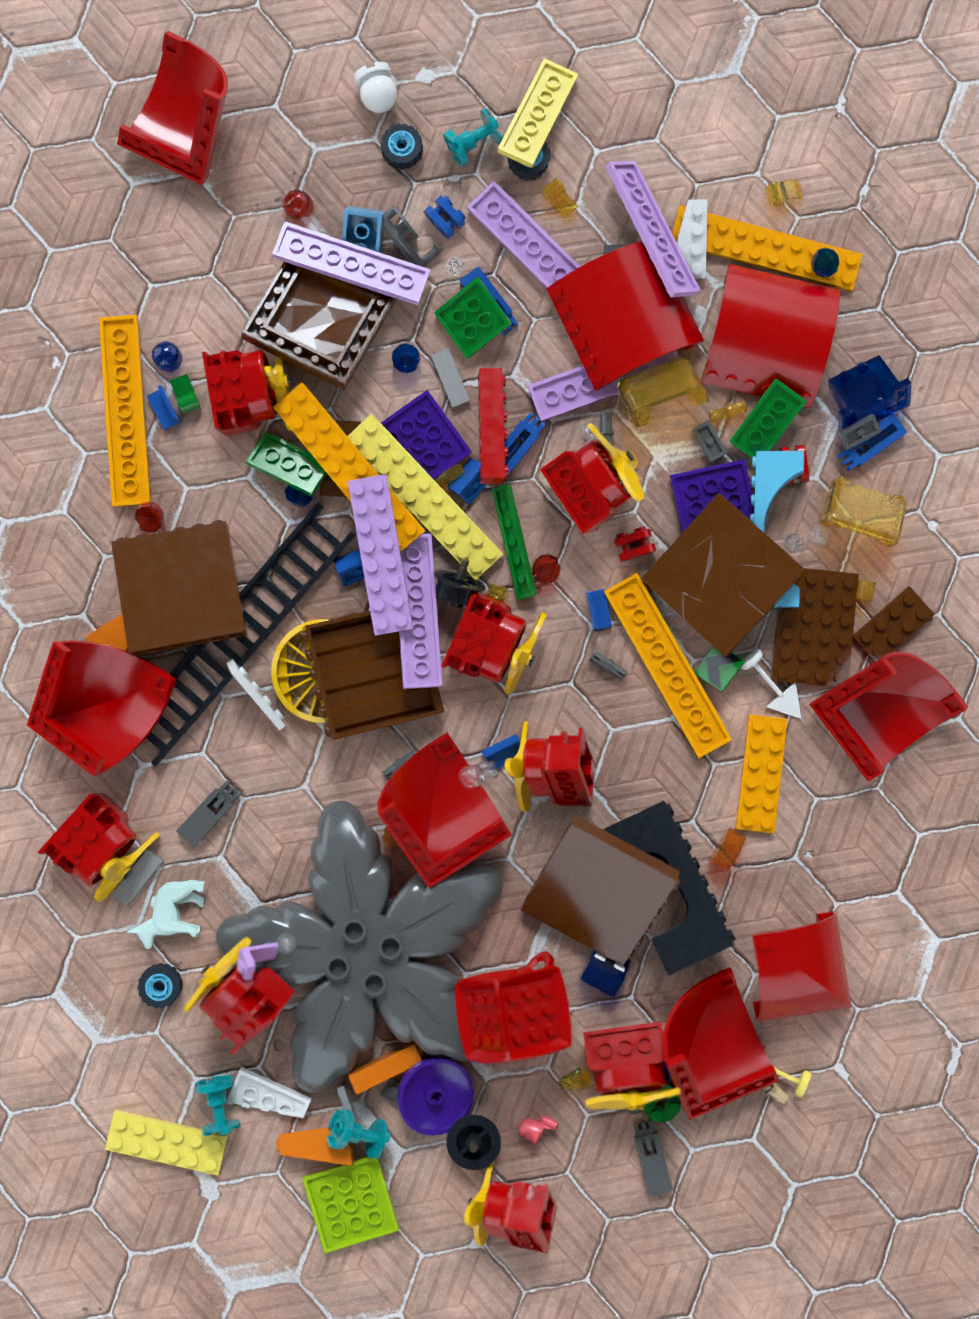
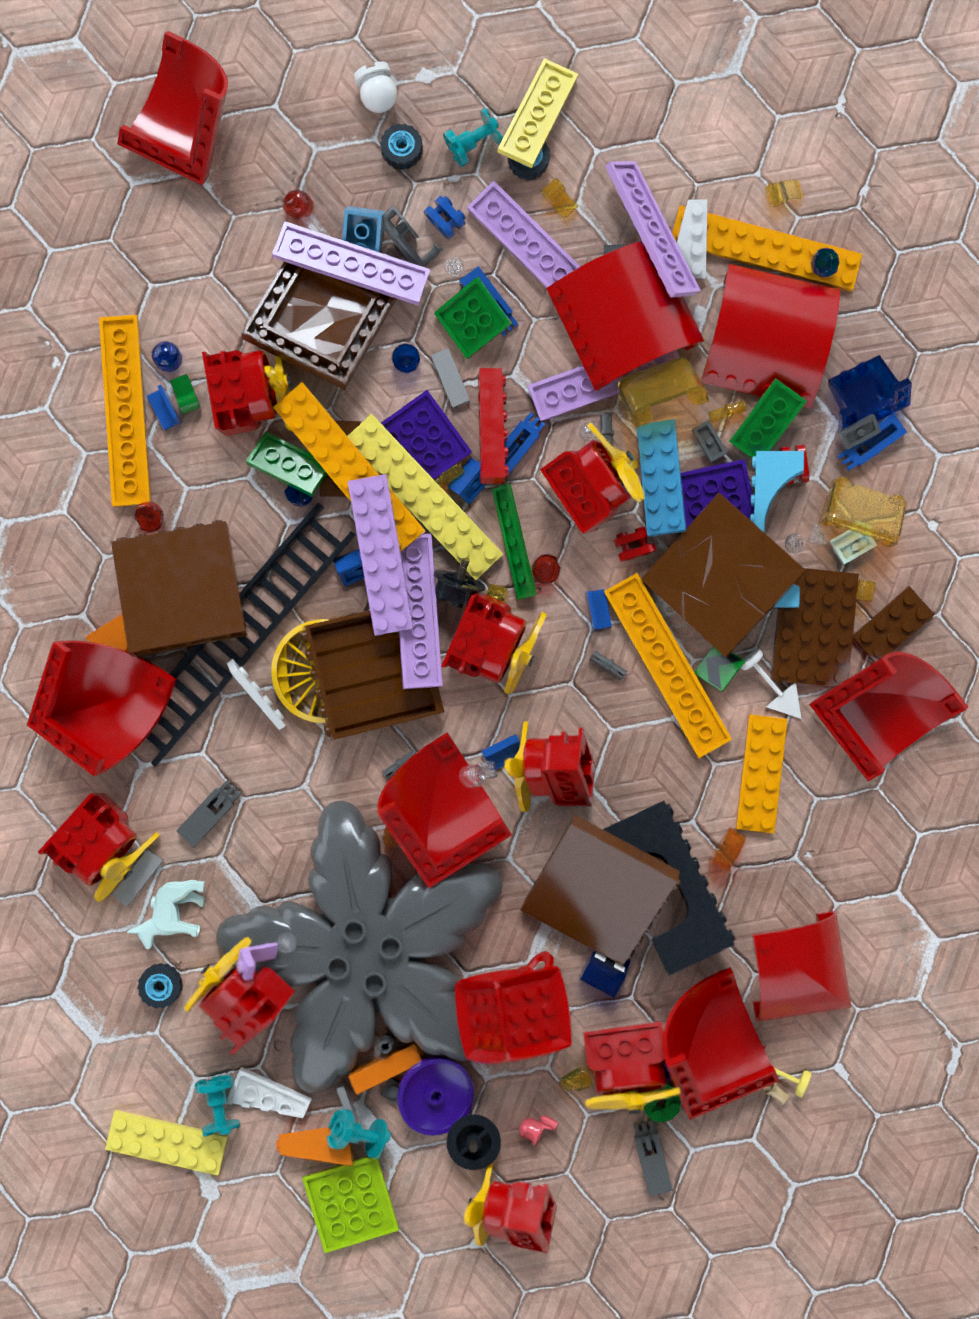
none -> dark grey pin [379,1033,394,1054]
none -> dark azure plate [637,419,687,537]
none -> light aqua plate [829,522,877,565]

